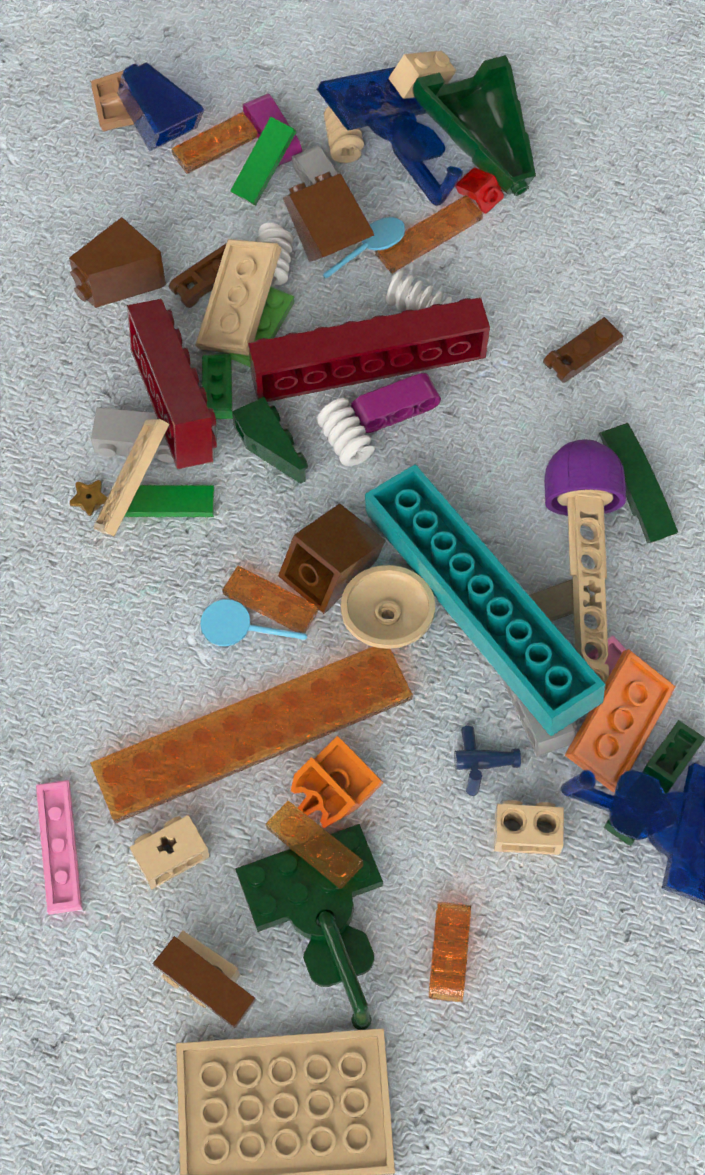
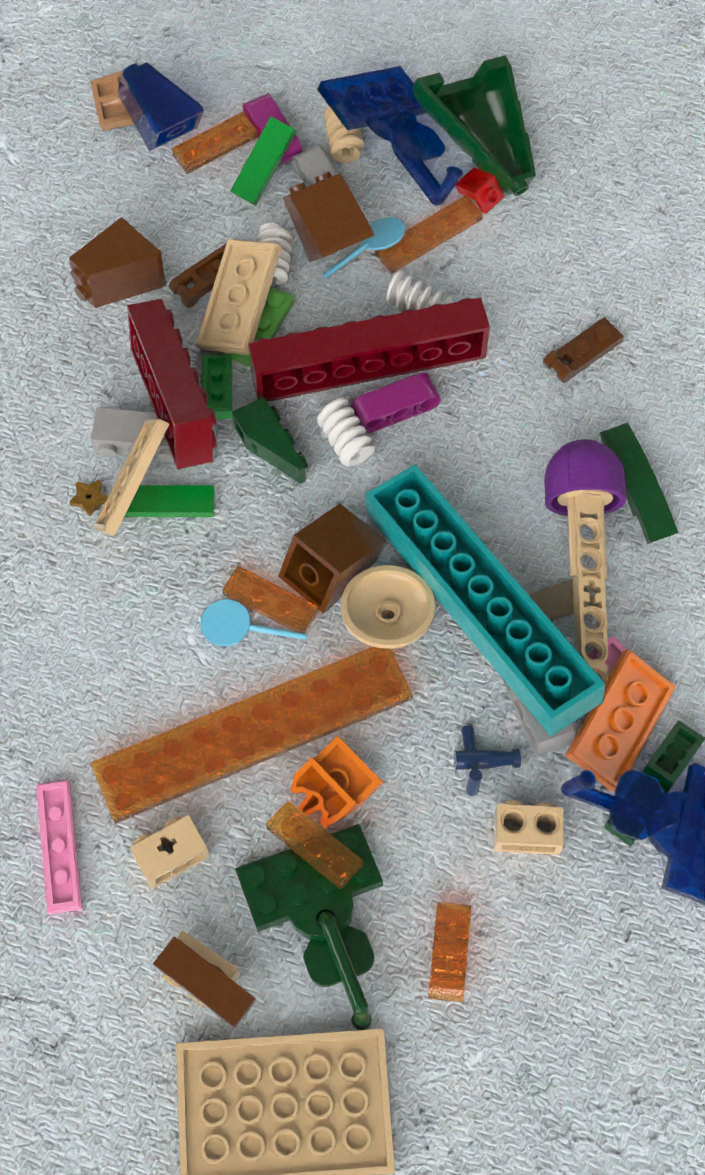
tan brick [388,50,457,99] -> none

